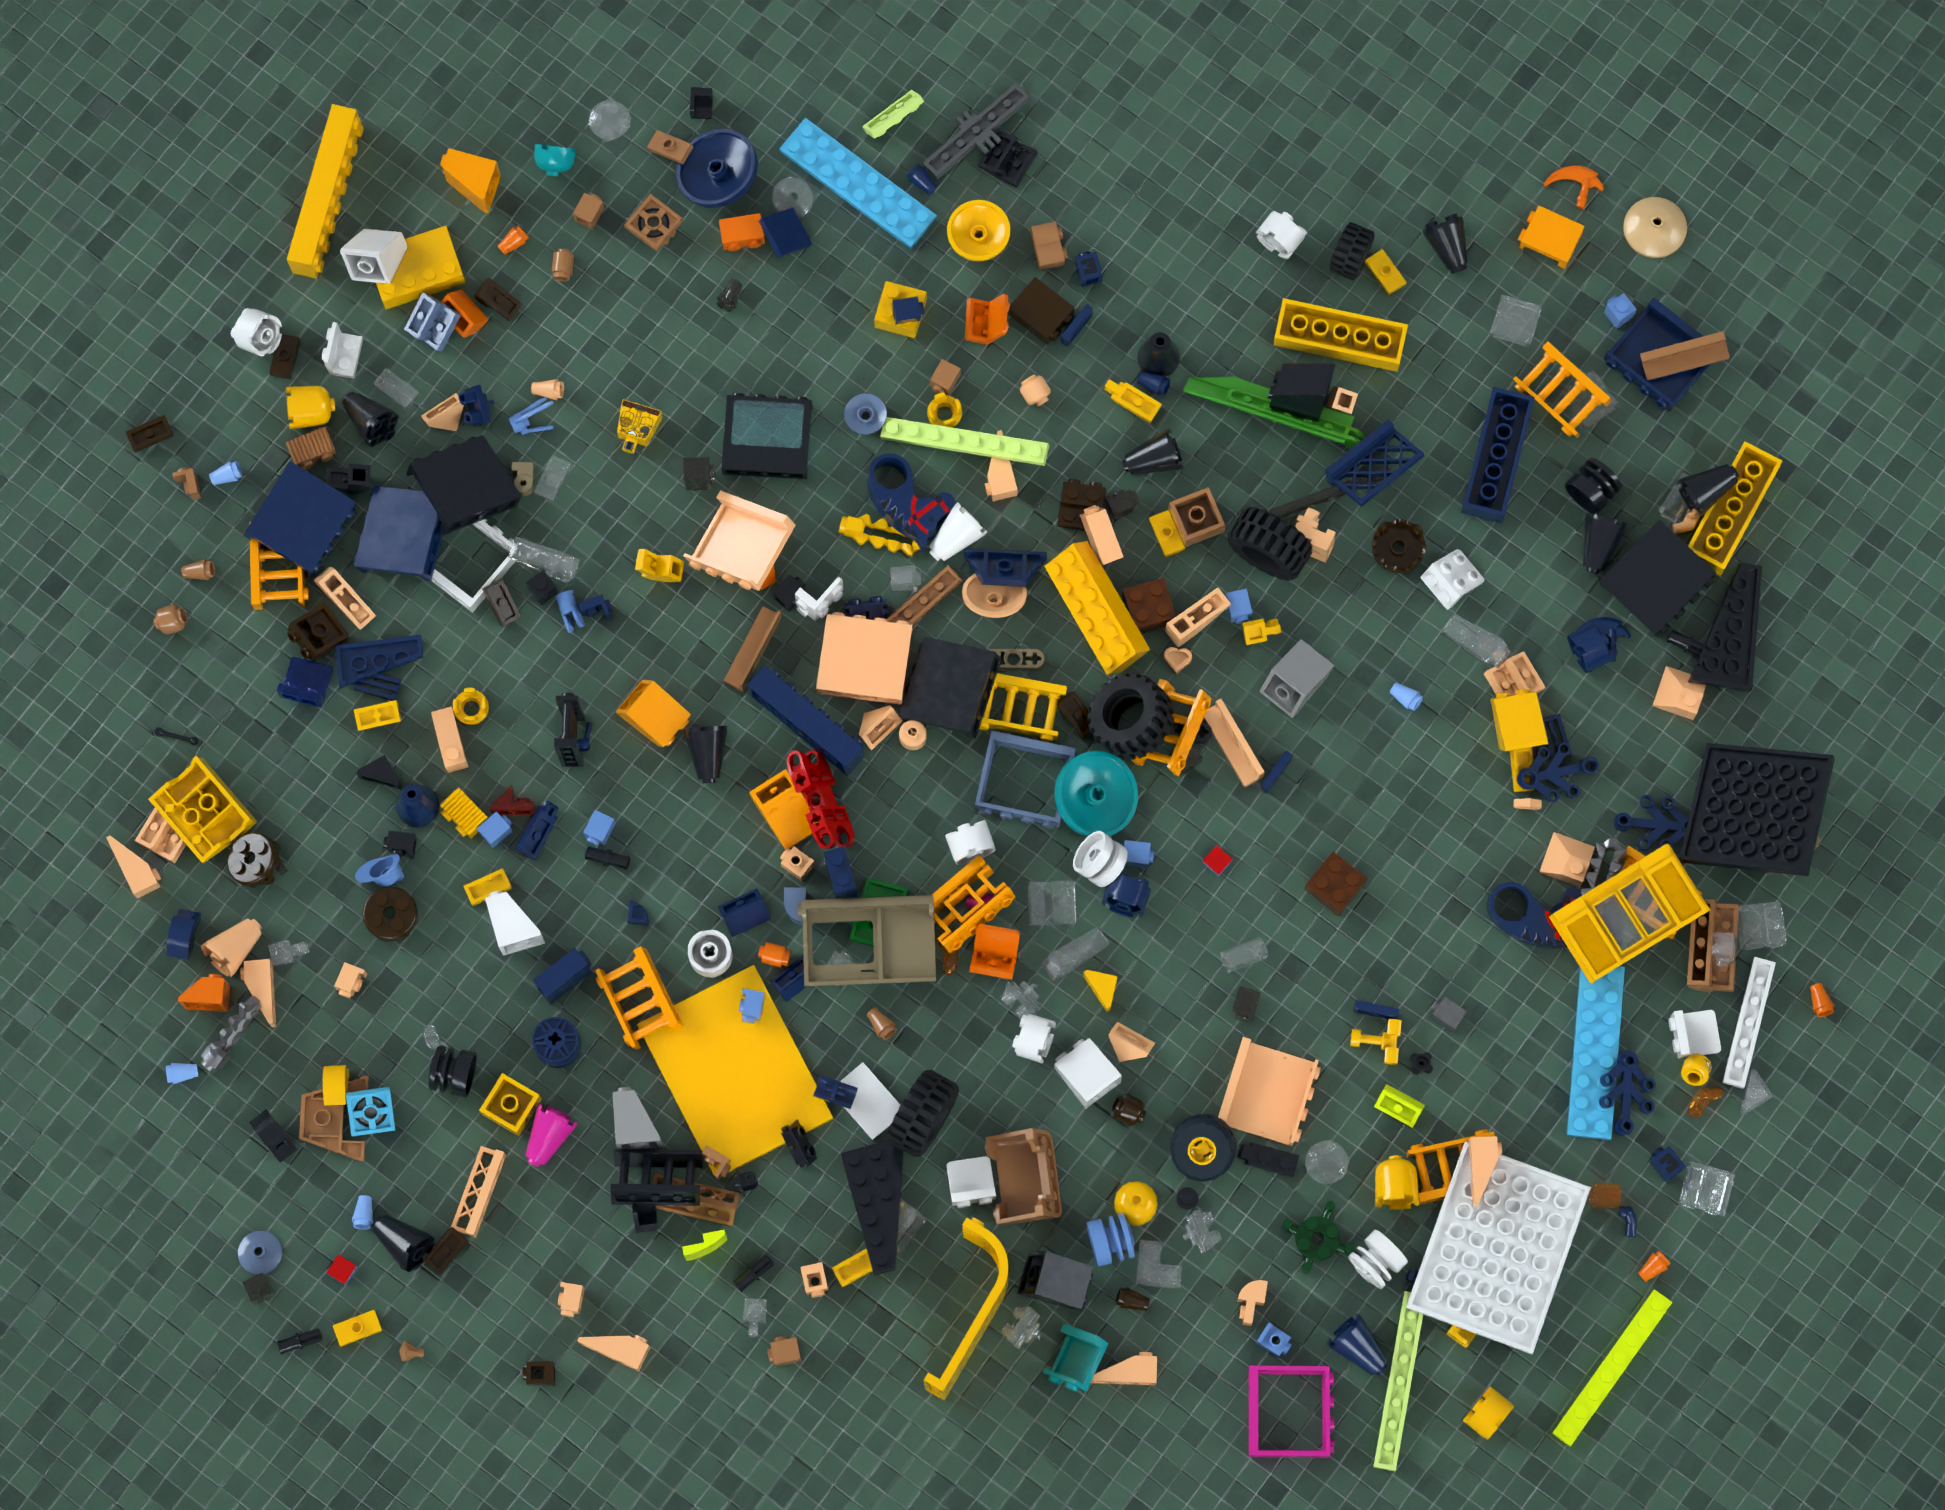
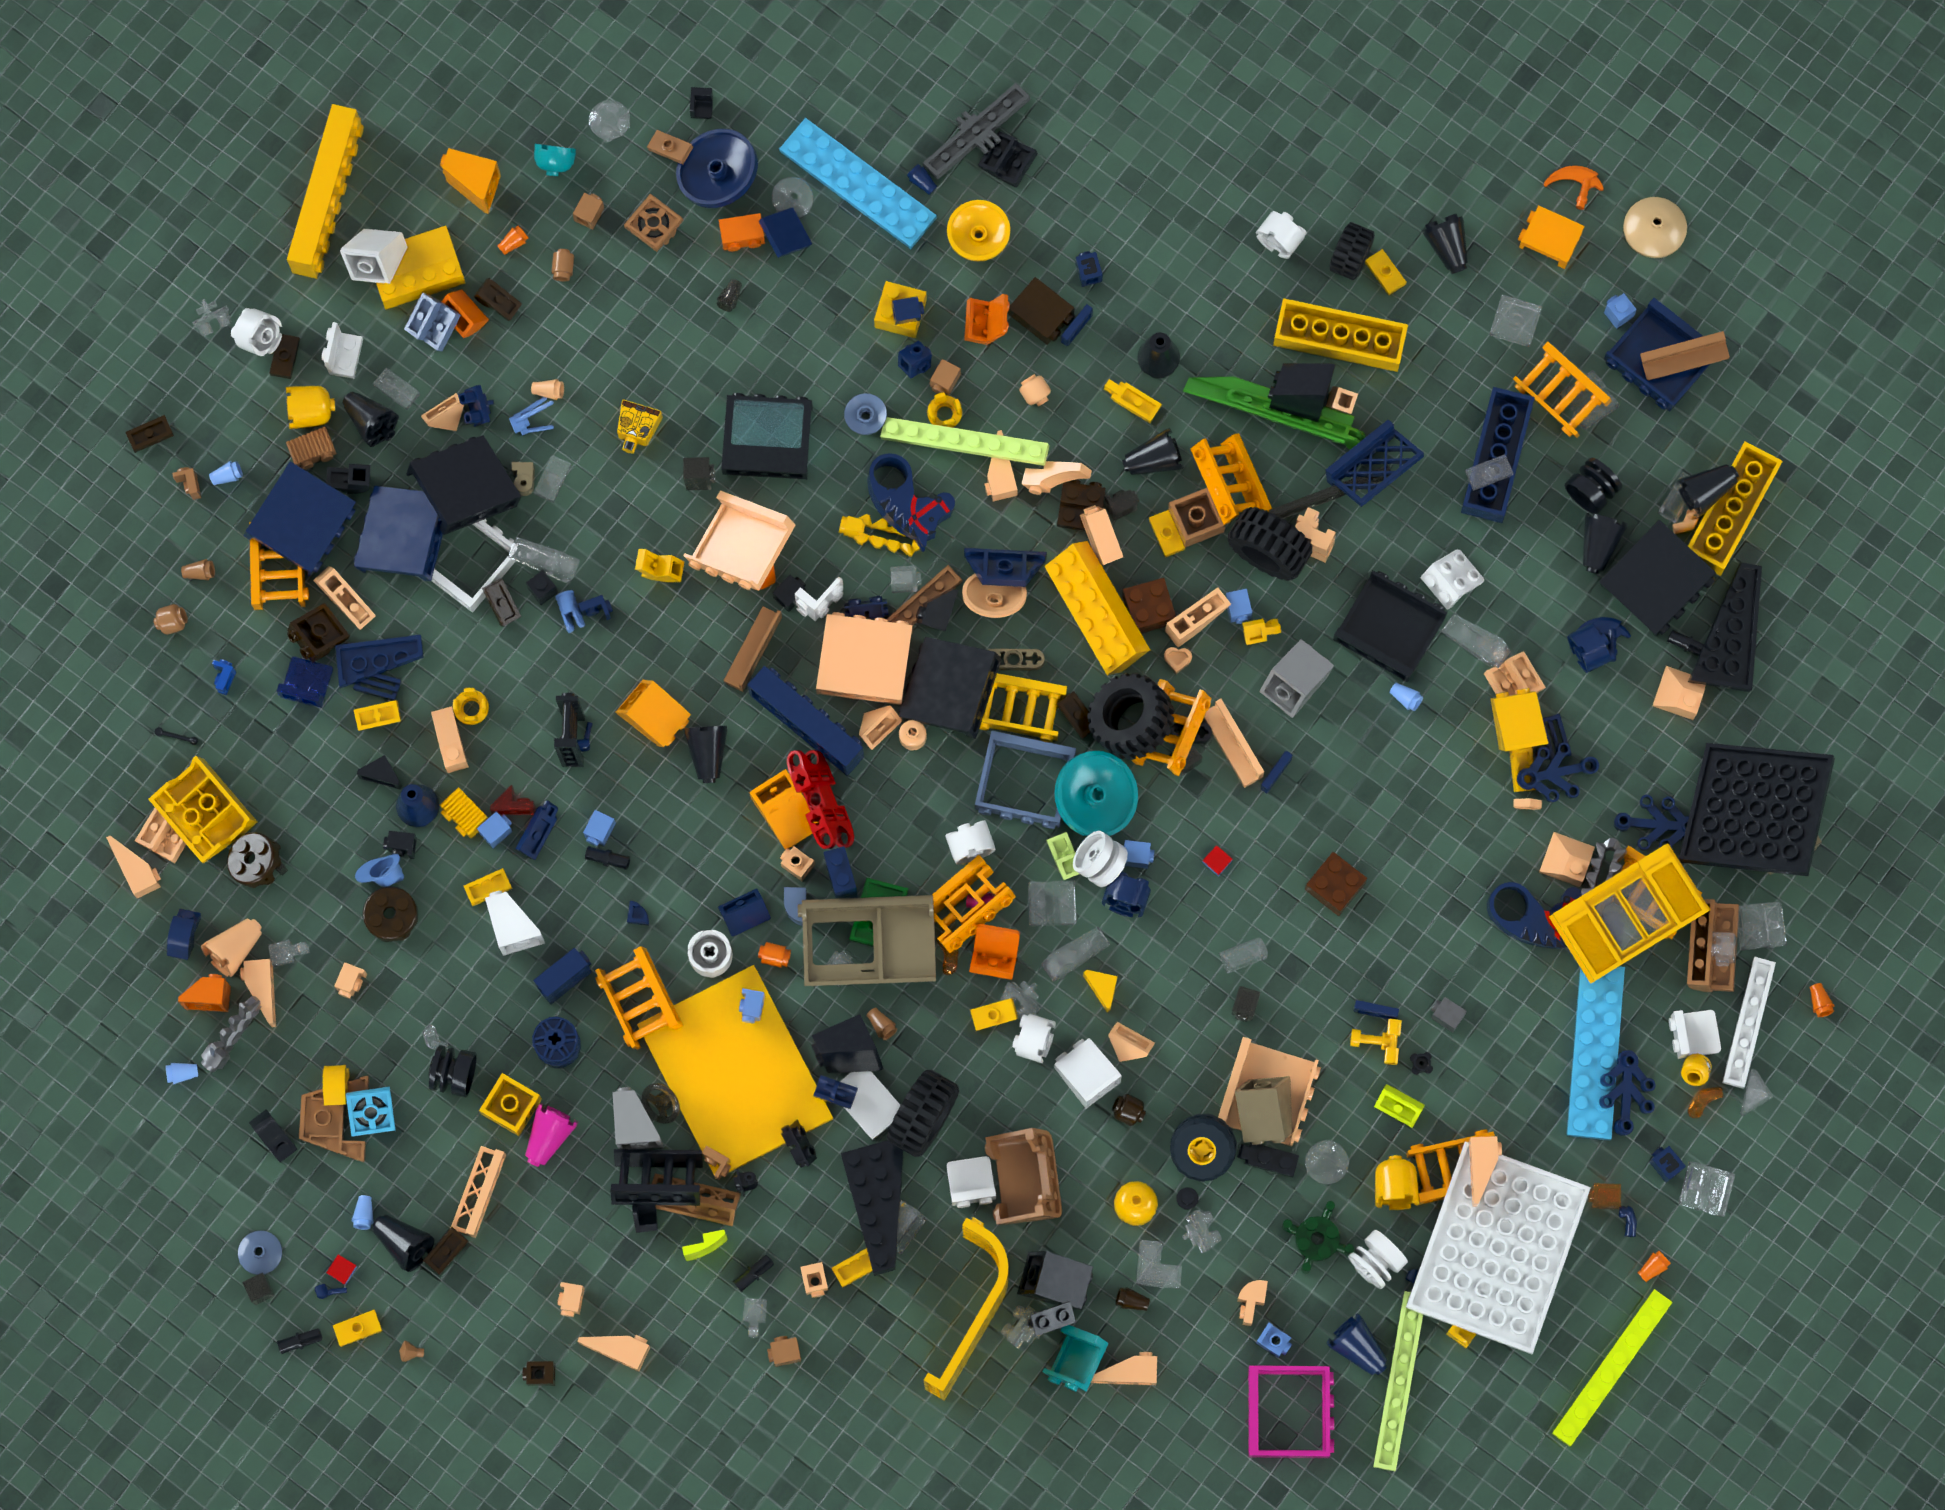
dark blue slope [770,955,807,1002] -> none
yellowish green plate [862,90,924,139] -> none
white cone [929,502,987,561] -> none
medium nougat brick [1030,221,1068,270] -> none
medium blue wheel [1086,1213,1135,1267] -> none
dark blue cone [1137,371,1171,396] -> none
dark brown plate [1372,518,1426,573] -> none
yellow brick [1463,1386,1514,1440] -> none
none -> clear hips [192,299,231,336]
none -> blue bracket [212,659,236,695]
none -> dark blue hand [315,1284,347,1299]
none -> clear smoke piece [642,1083,680,1124]
none -> black slope [811,1014,884,1073]
none -> dark blue brick [898,341,932,379]
none -> black slope [916,589,958,631]
none -> yellow plate [970,998,1019,1031]
none -> light nougat slope [1022,461,1092,495]
none -> hinge [1027,1301,1076,1336]
none -> yellowish green slope [1046,832,1079,880]
none -> light orange fence [1190,433,1272,525]
none -> dark tan slope [1235,1076,1292,1145]
none -> black panel [1333,570,1448,682]
none -> clear plate [1465,454,1513,491]

